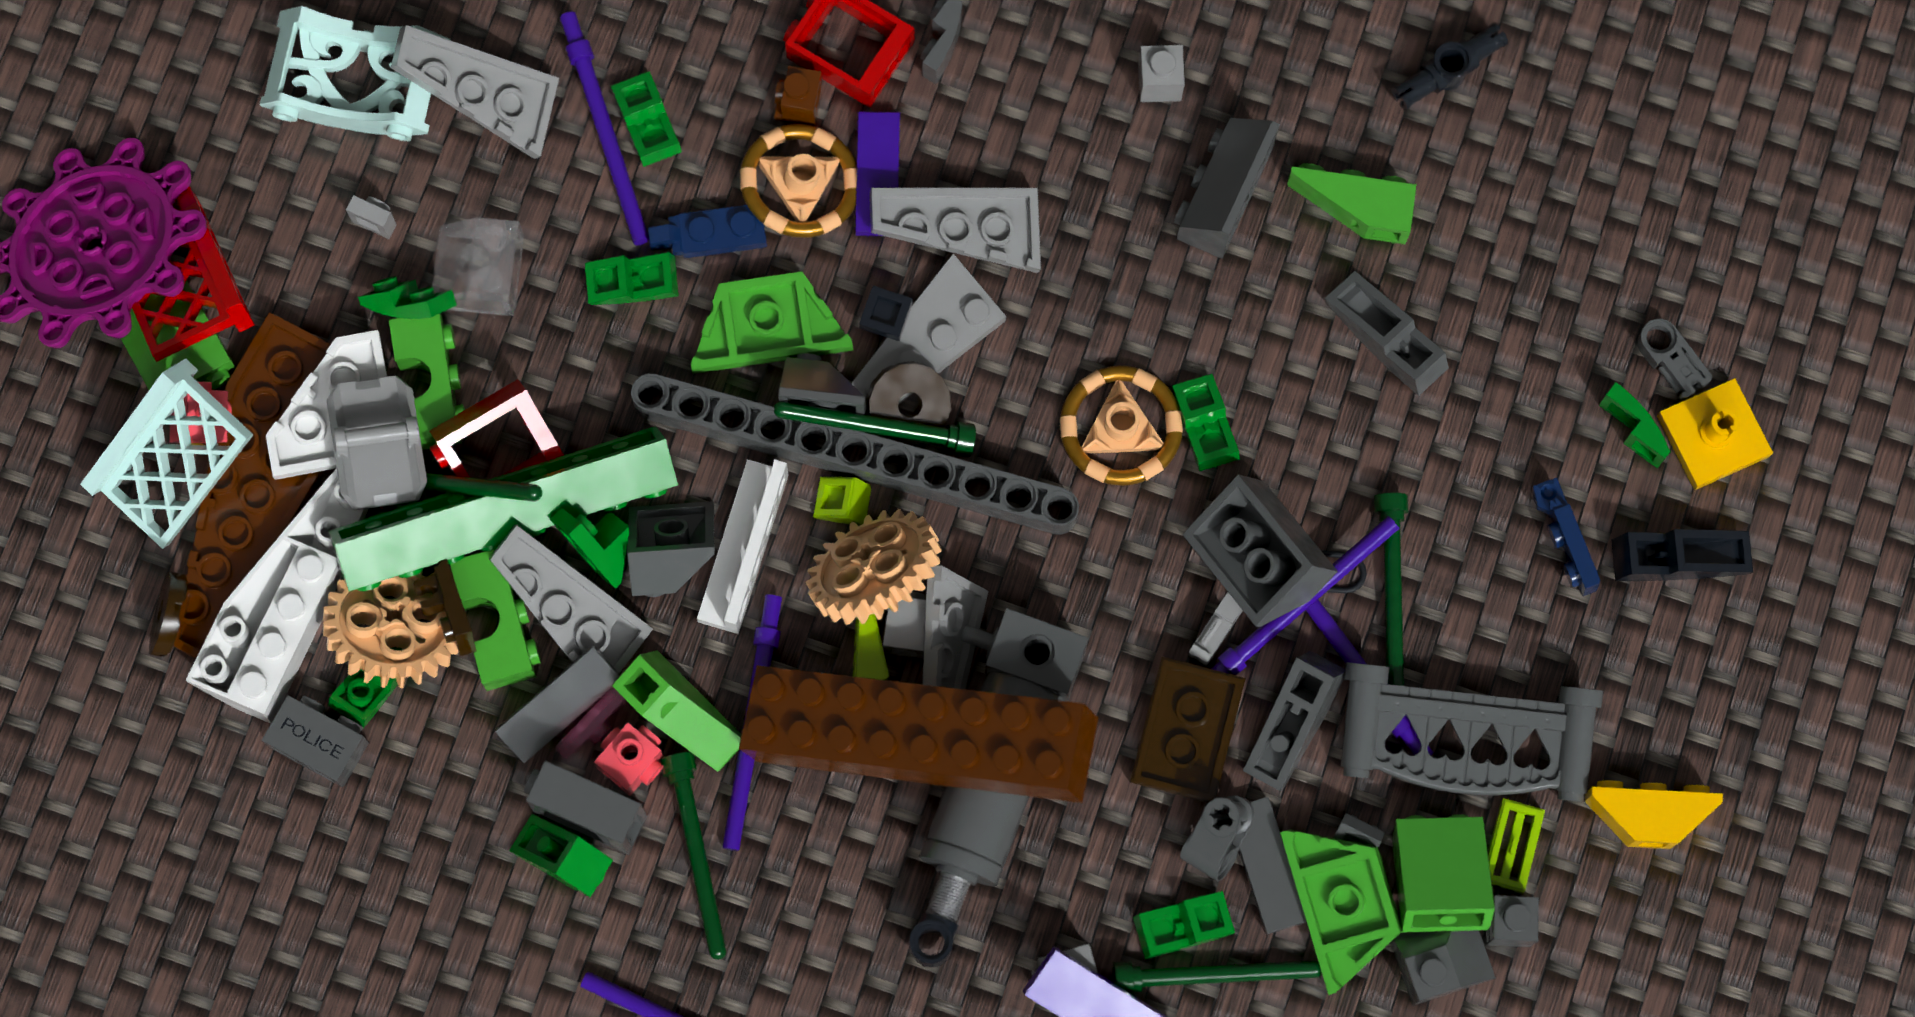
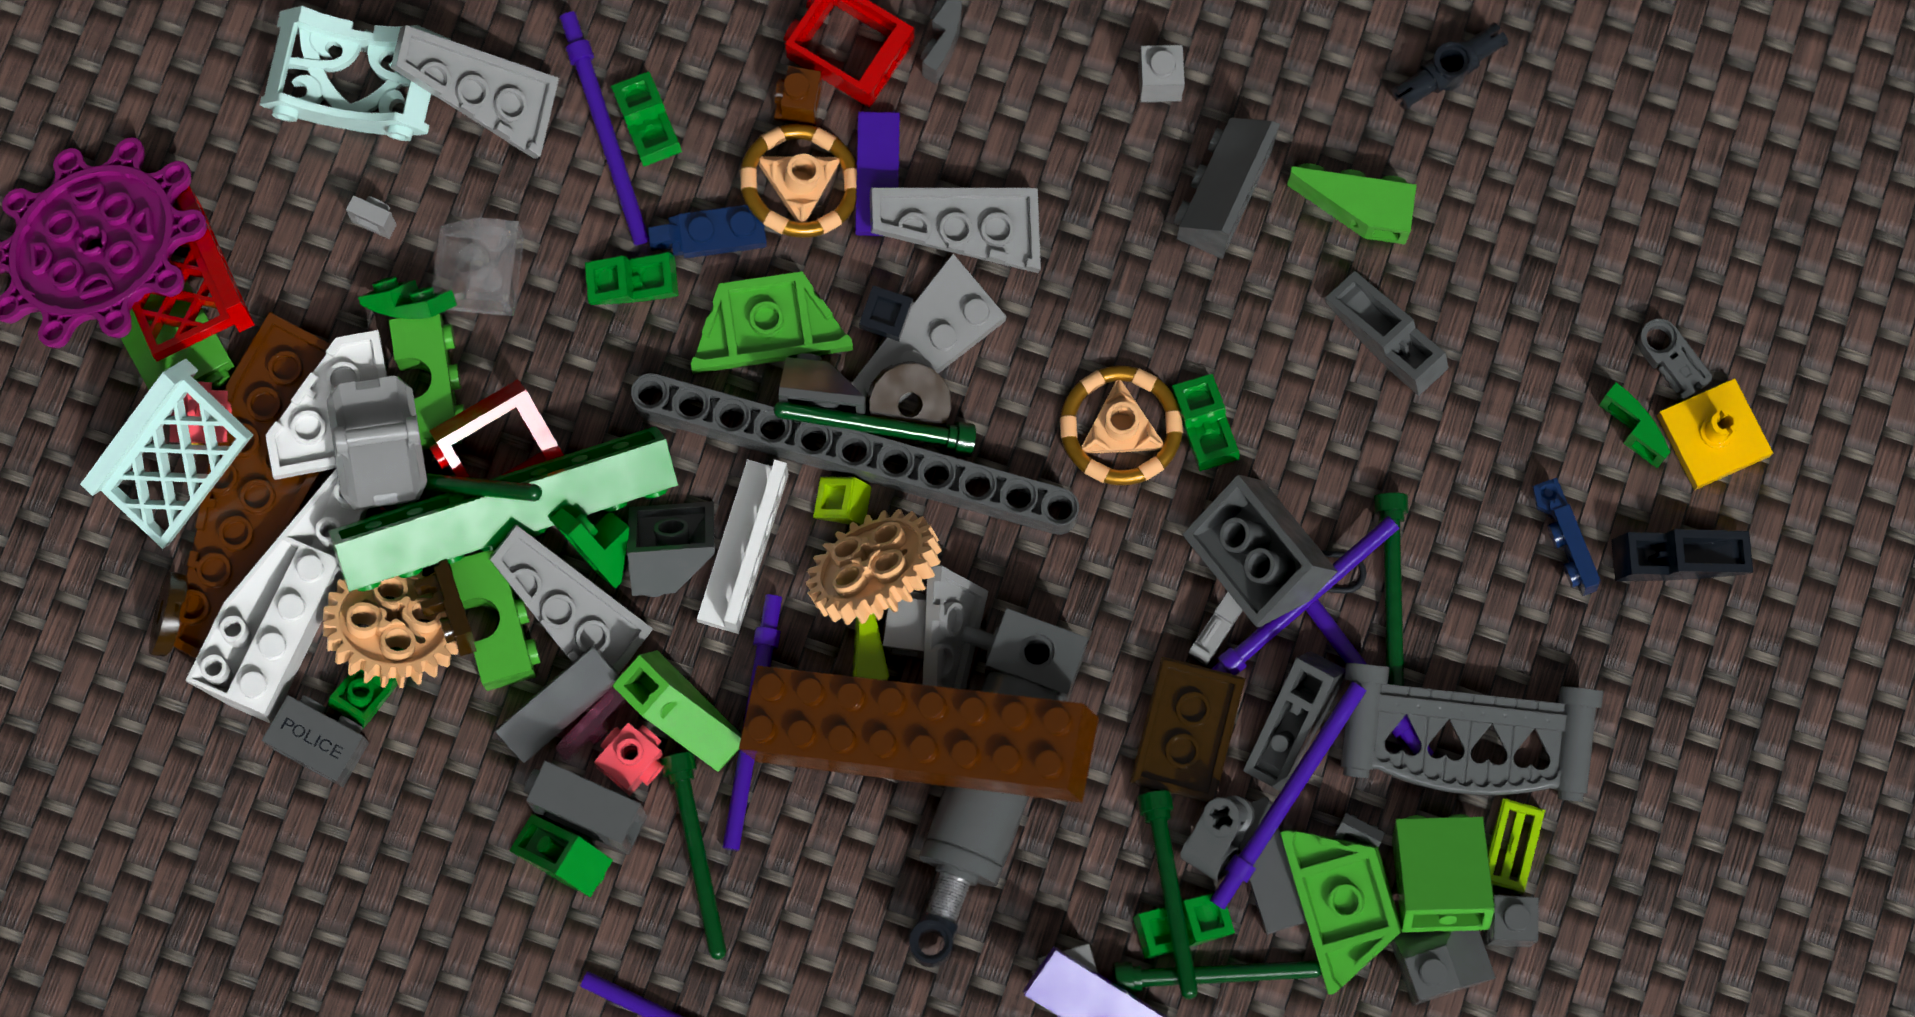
yellow slope [1585,780,1723,849] -> none
none -> dark green piece [1137,790,1198,999]
none -> dark purple bar [1210,682,1367,910]

